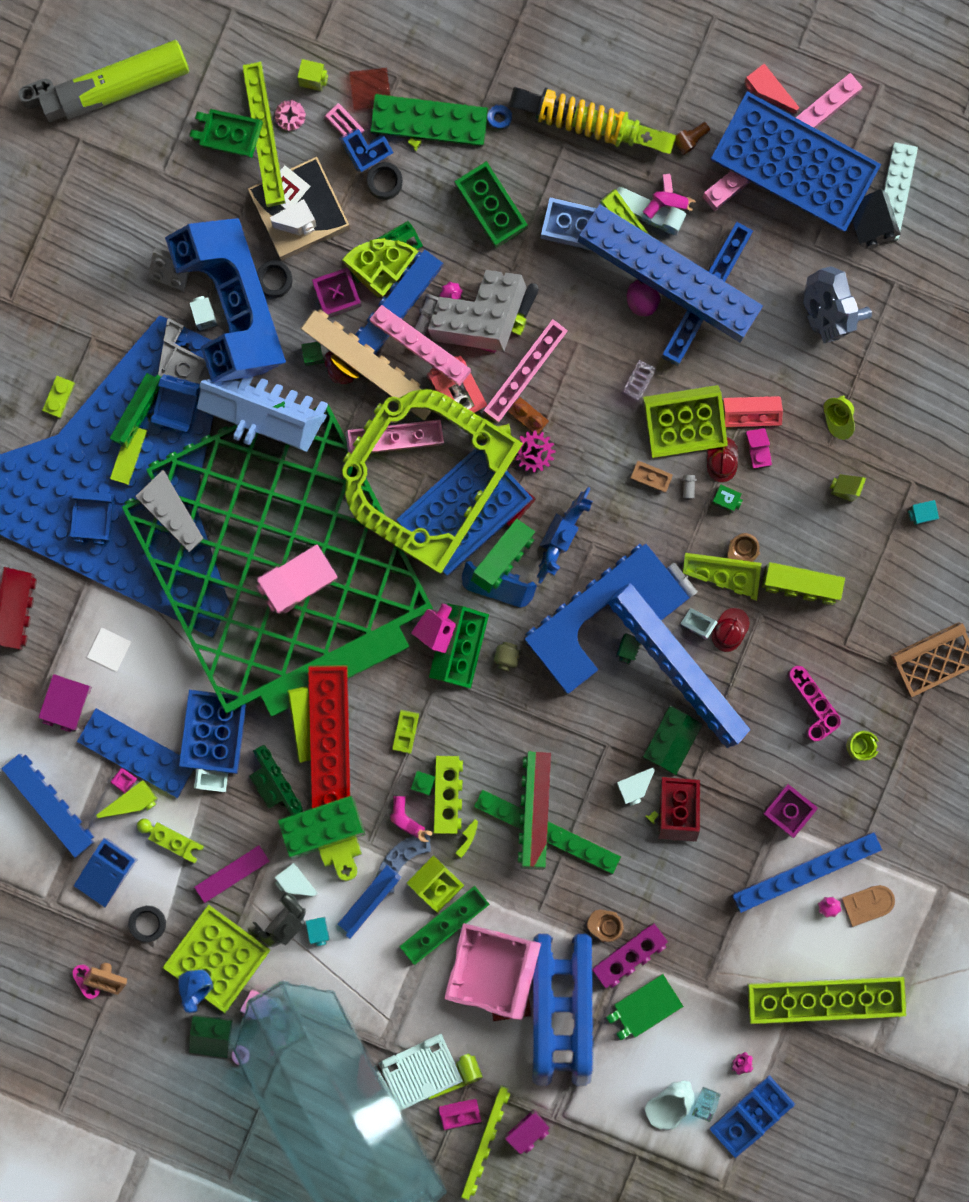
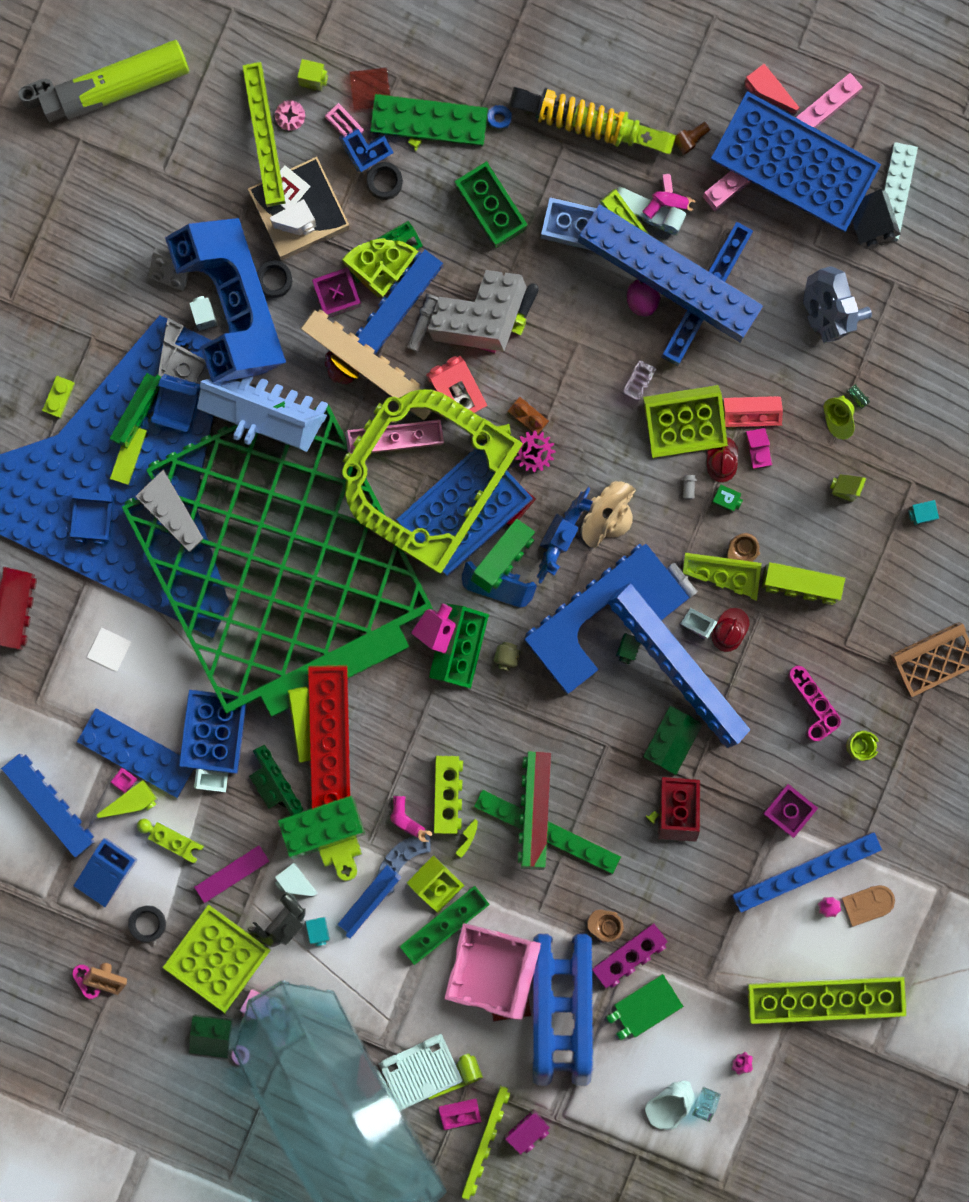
magenta panel [38,674,92,733] -> none
blue helmet [178,970,213,1013] -> none
green tile [189,109,263,158] -> none
bright pink brick [256,545,338,614] -> none
green brick [301,341,324,366] -> none
bright pink plate [370,305,472,386] -> none
lime slope [392,710,420,753] -> none
green brick [411,771,436,795] -> none
dark pink piece [440,281,463,300] -> none
bright pink brick [483,319,568,424] -> none
light aqua slope [617,768,654,806] -> none
medium nougat plate [630,461,673,493] -> none
blue slope [709,1075,795,1158] -> none
none -> tan piece [580,481,636,548]
none -> clear green pin [847,384,870,409]

